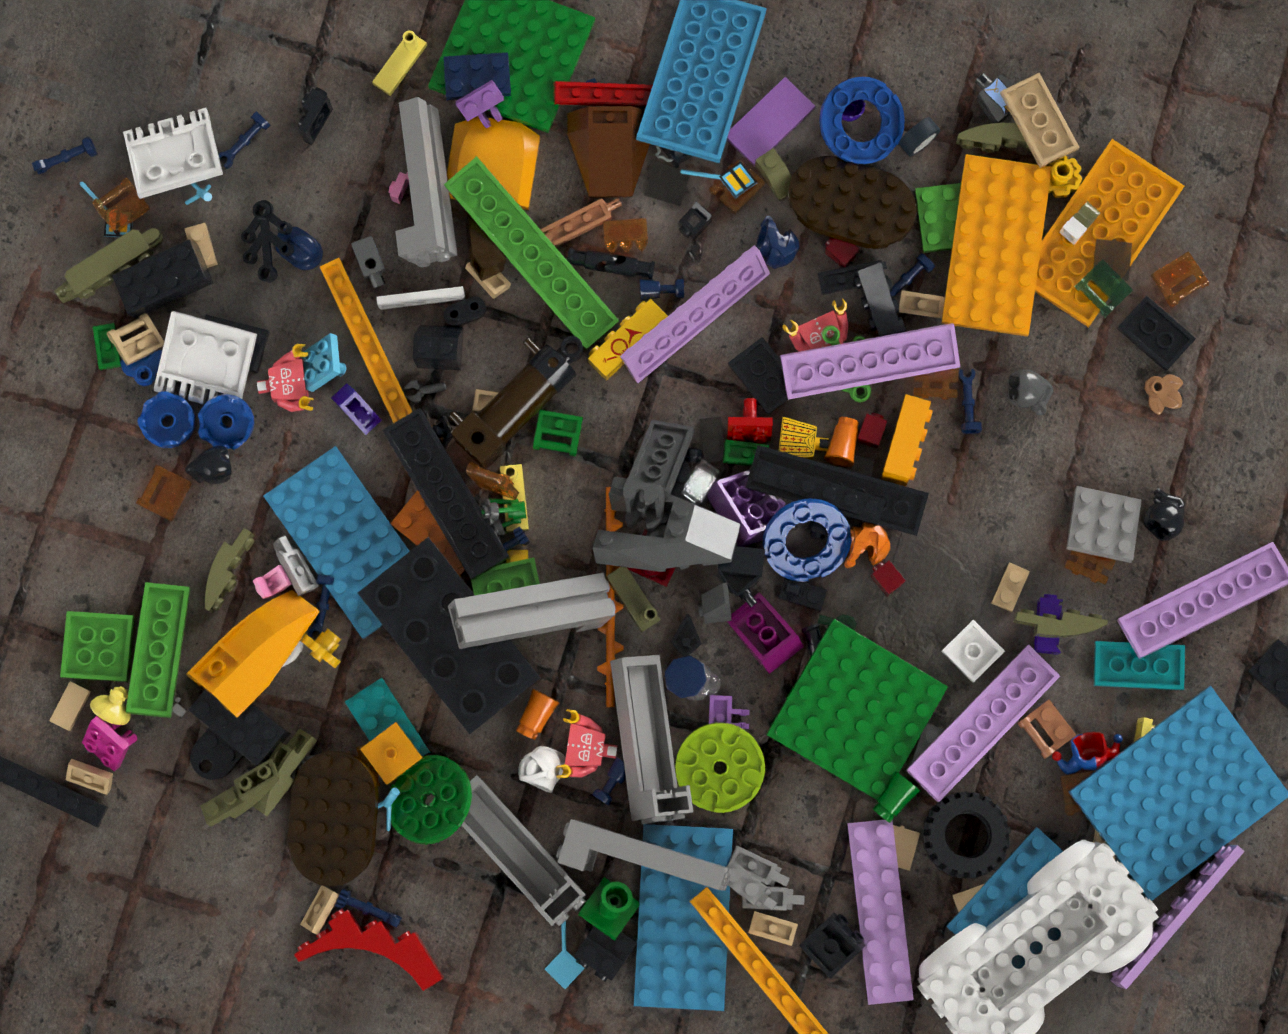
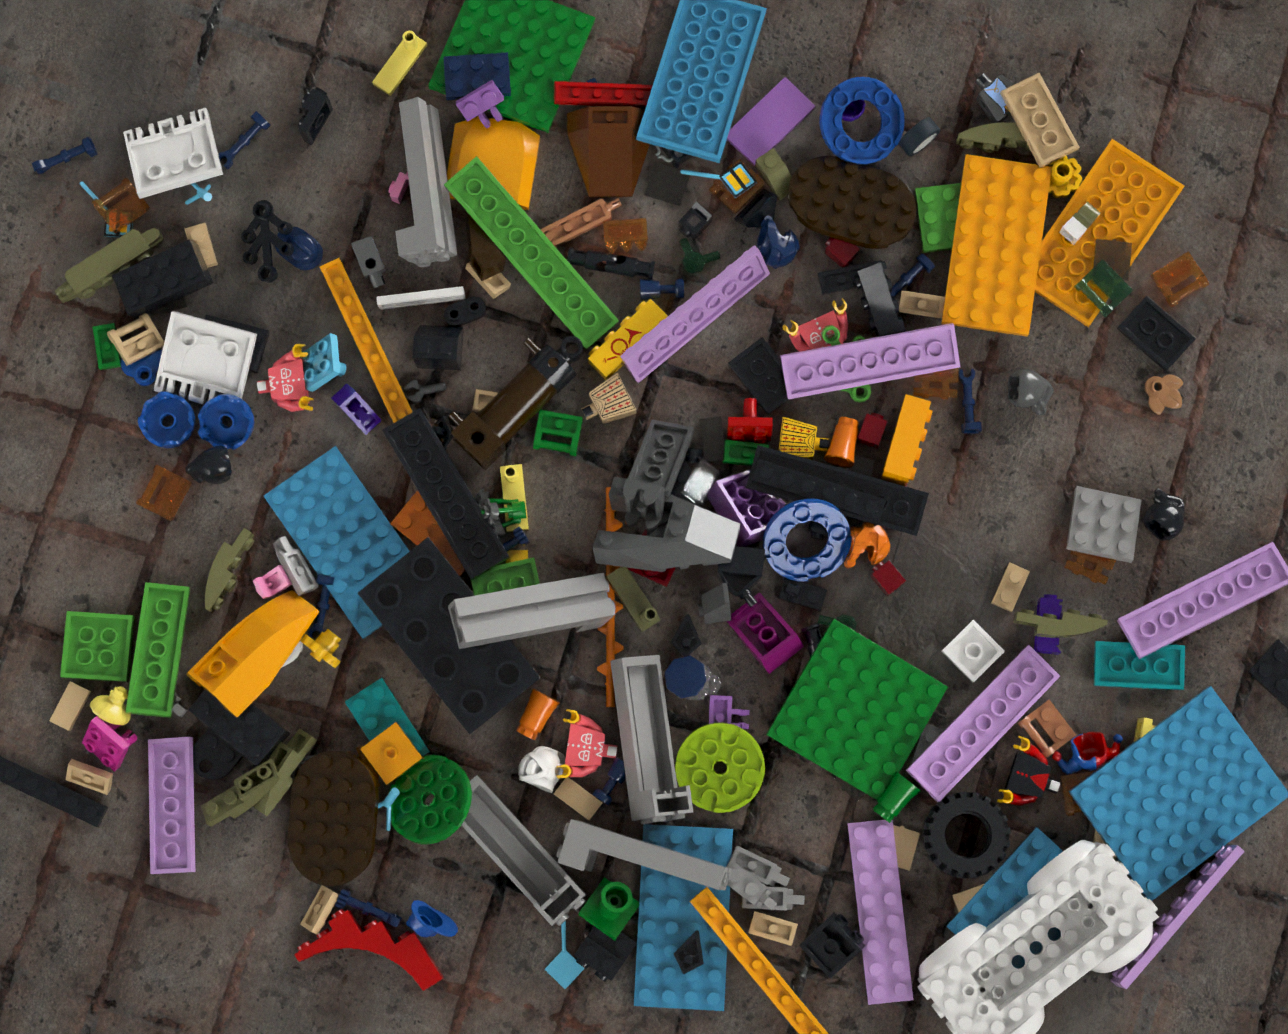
clear orange plate [466,462,519,500] -> none
none -> lavender plate [148,737,195,874]
none -> blue piece [406,900,458,938]
none -> tan tile [554,777,603,821]
none -> tan torso [581,373,636,424]
none -> black piece [674,930,704,974]
none -> clear green piece [679,238,720,274]
none -> black slope [734,188,777,228]
none -> torso [997,736,1060,806]

